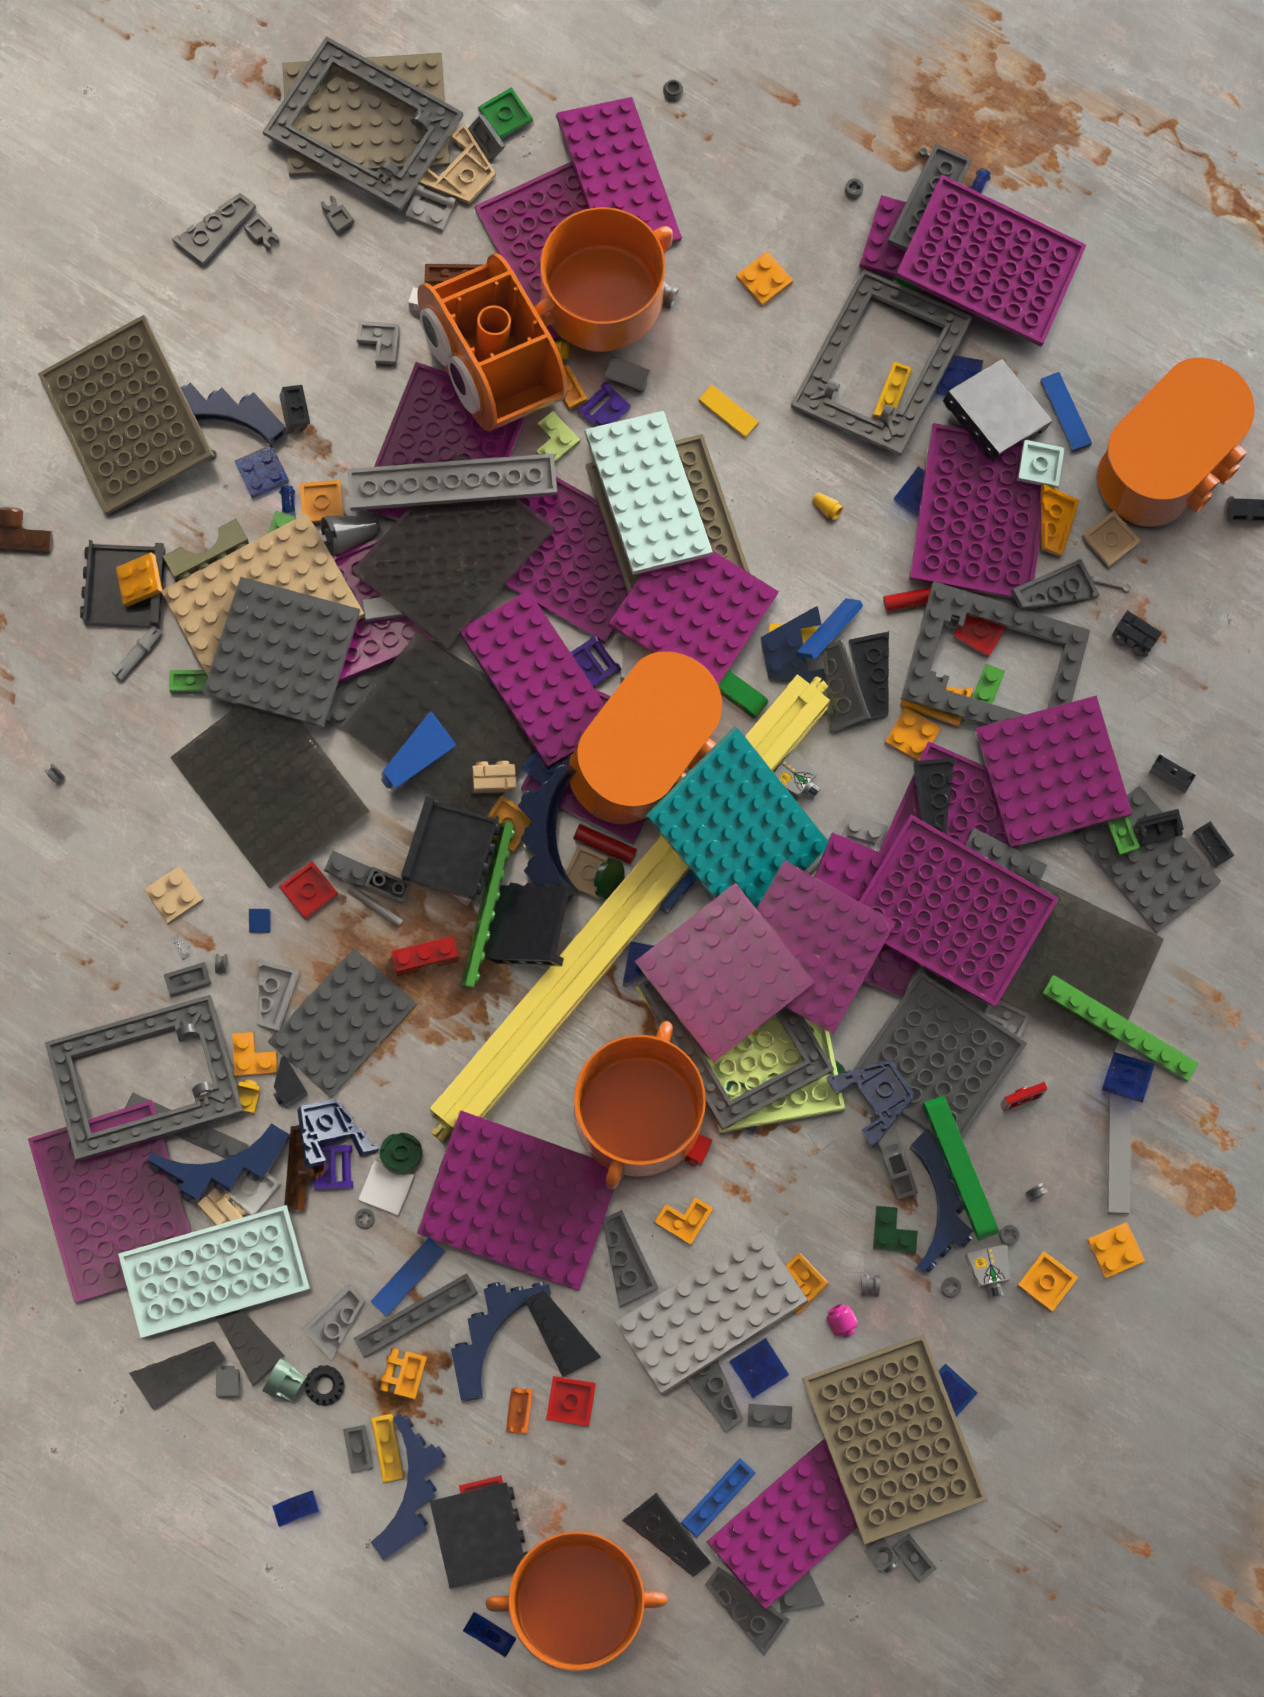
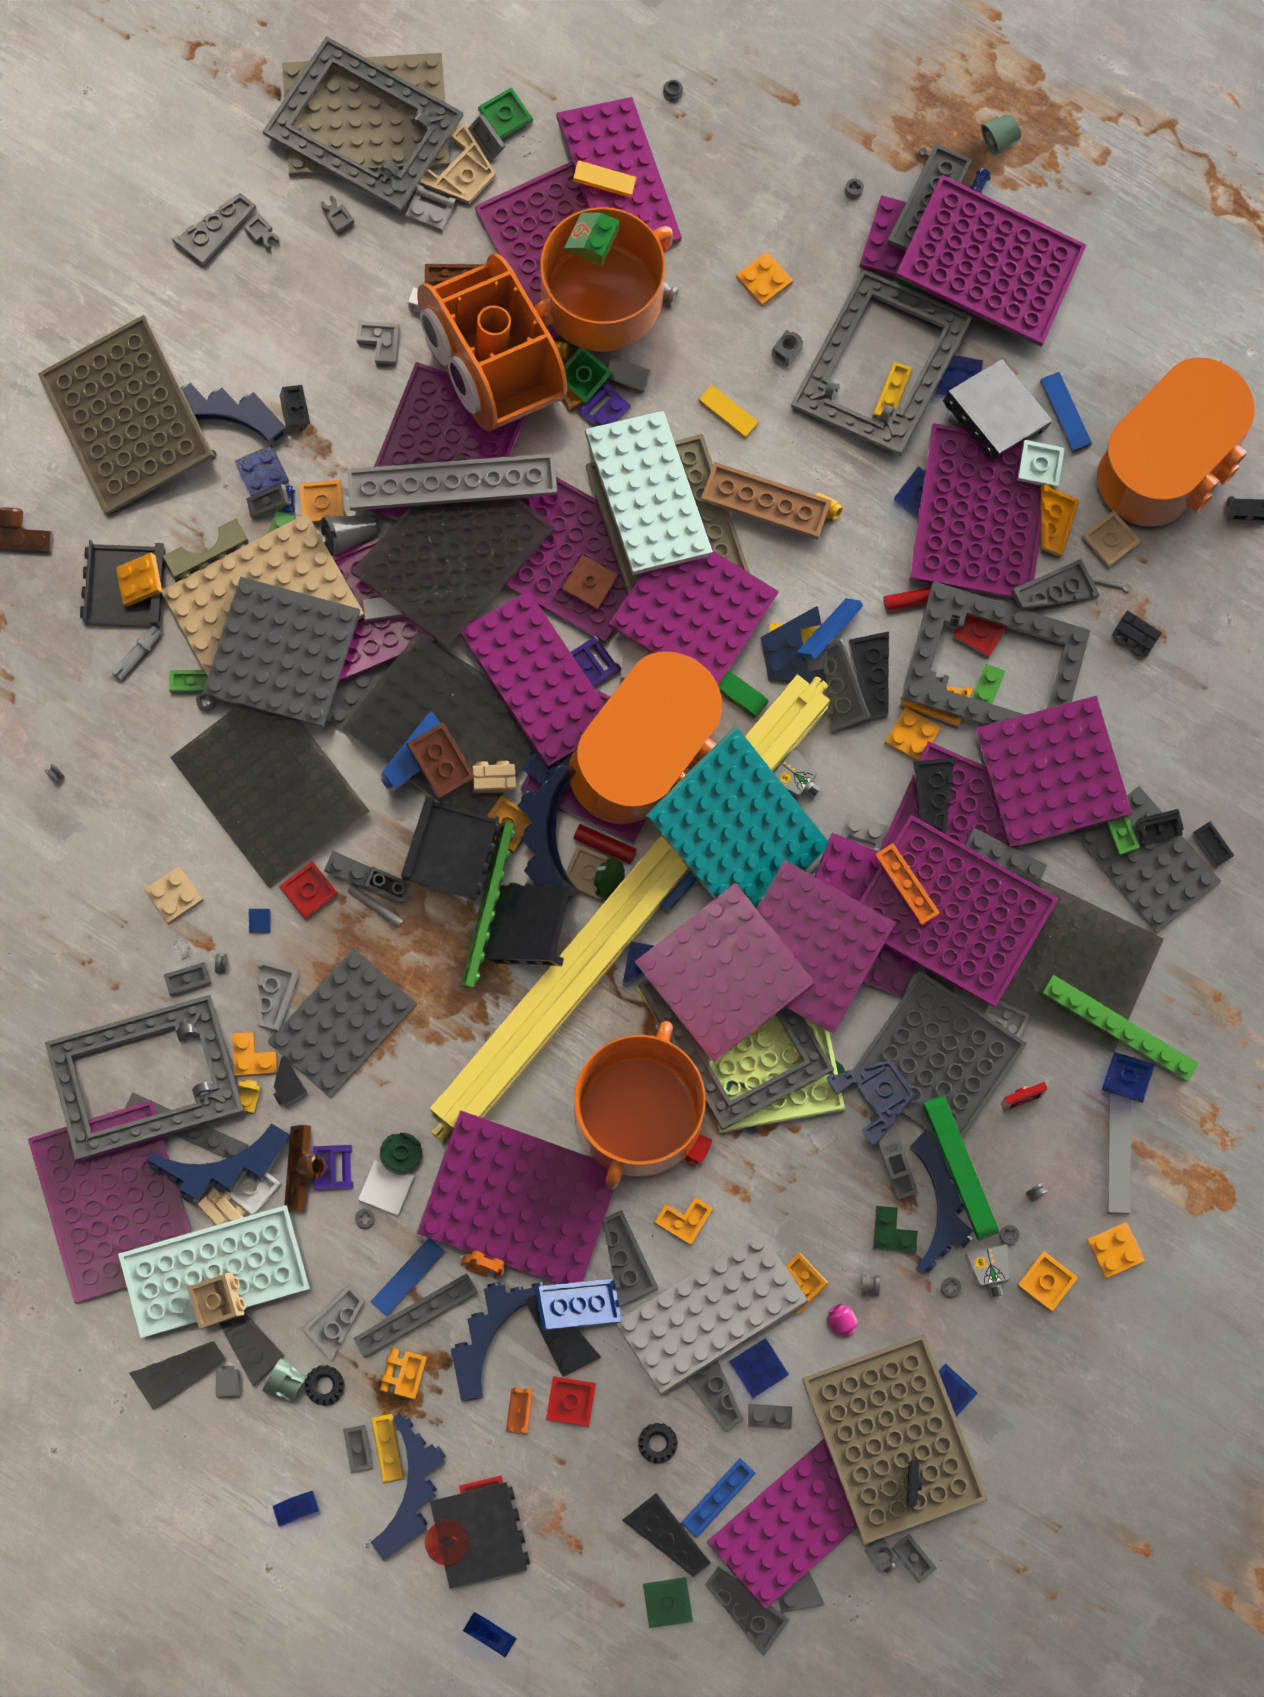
wing [297,1099,379,1168] -> none
red arch [391,936,459,976] -> none
orange piece [485,1532,668,1672] -> none
yellowish green plate [536,411,580,463] -> none
black hinge [1149,753,1197,793] -> none
none -> tan plate [187,1273,246,1329]
none -> dark grey bush [196,691,215,712]
none -> dark grey plate [246,484,290,519]
none -> copper plate [406,722,475,799]
none -> clear red plate [425,1520,469,1566]
none -> orange plate [461,1251,505,1279]
none -> plate [535,1279,622,1331]
none -> copper plate [562,555,618,611]
none -> green slope [564,212,619,266]
none -> green slope [564,347,612,403]
none -> yellow tile [573,161,636,198]
none -> black tyre [638,1423,678,1464]
none -> clear green plate [643,1577,693,1629]
none -> medium nougat plate [701,462,832,540]
none -> dark grey brick [771,330,803,367]
none -> orange plate [875,843,940,926]
none -> black plate [906,1460,922,1507]
none -> sand green piece [981,114,1022,155]

